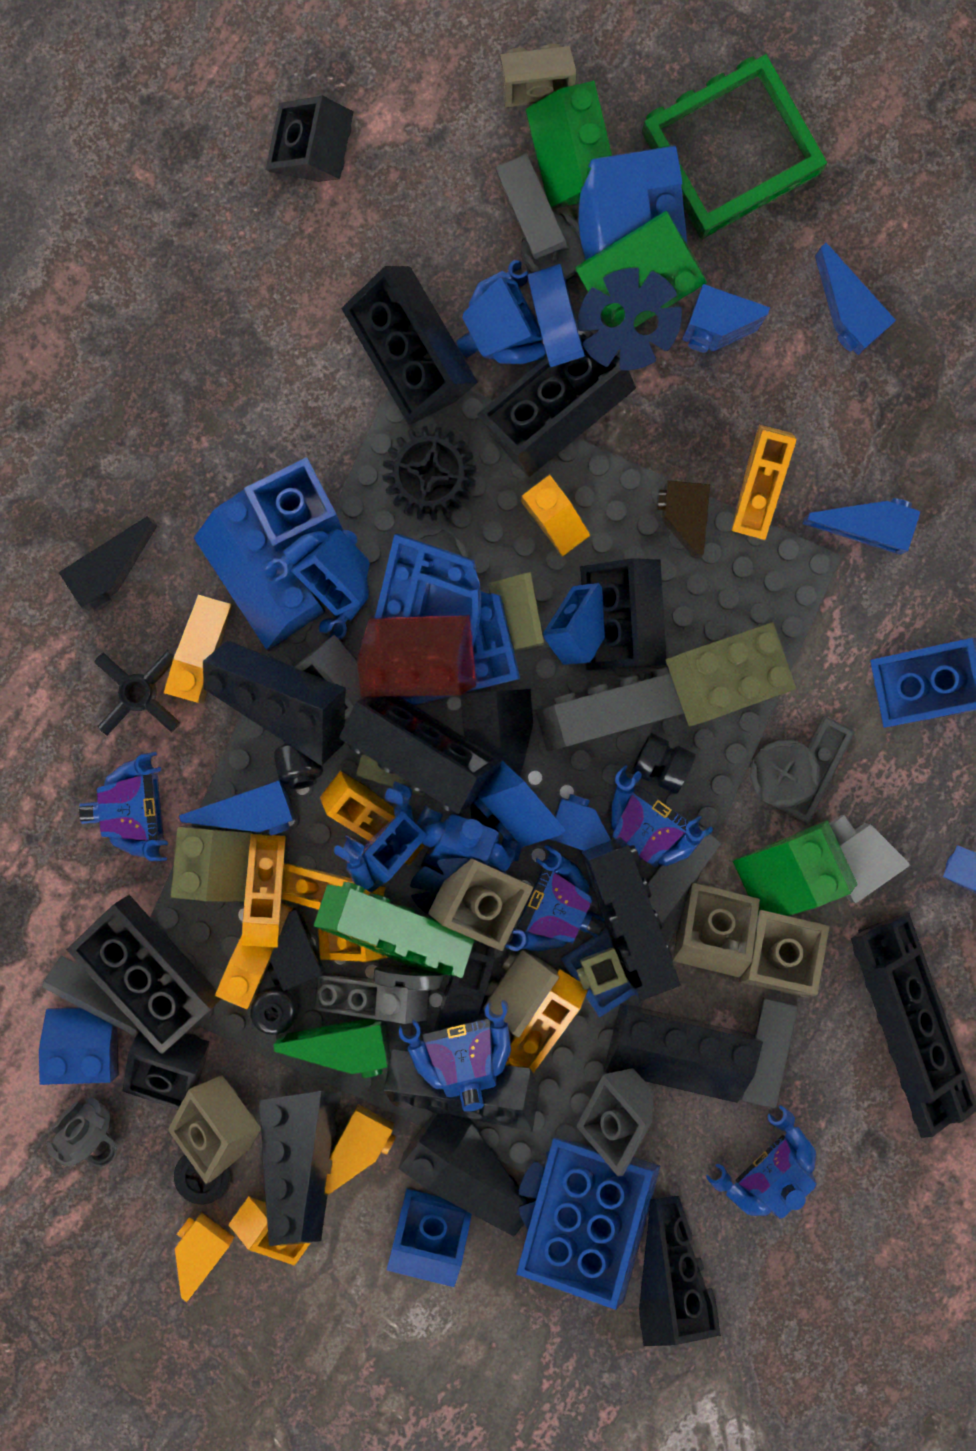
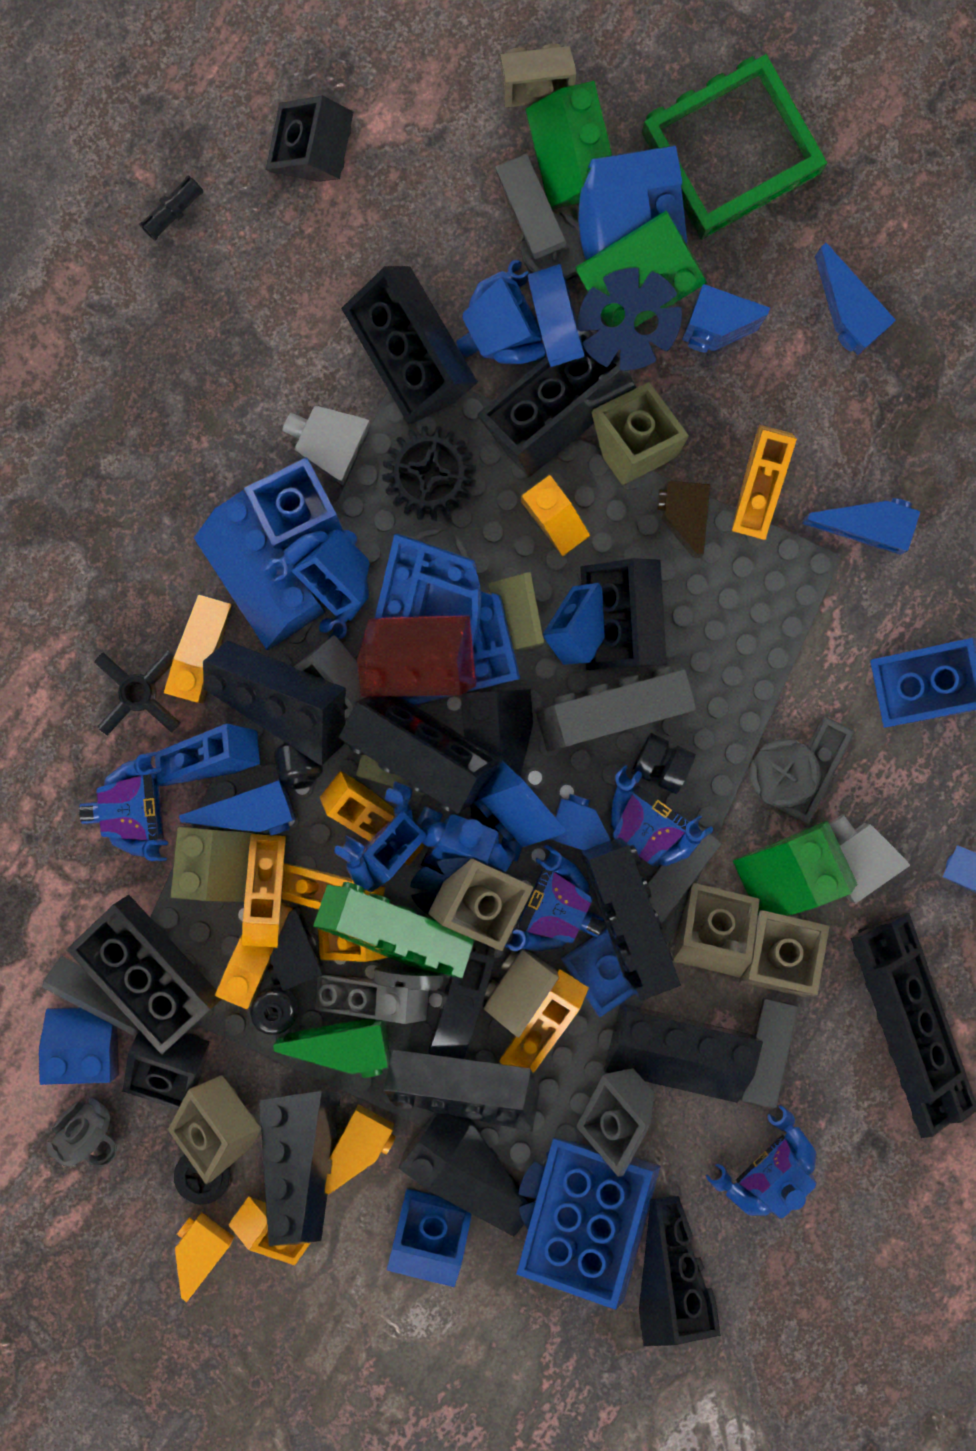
black slope [59,516,157,611] -> none
blue torso [399,1000,511,1111] -> none
olive brick [576,947,628,996] -> none
olive brick [666,622,797,727] -> none
none -> black pin [139,175,204,241]
none -> blue slope [155,723,260,787]
none -> light grey torso [283,406,371,486]
none -> olive slope [592,382,689,485]

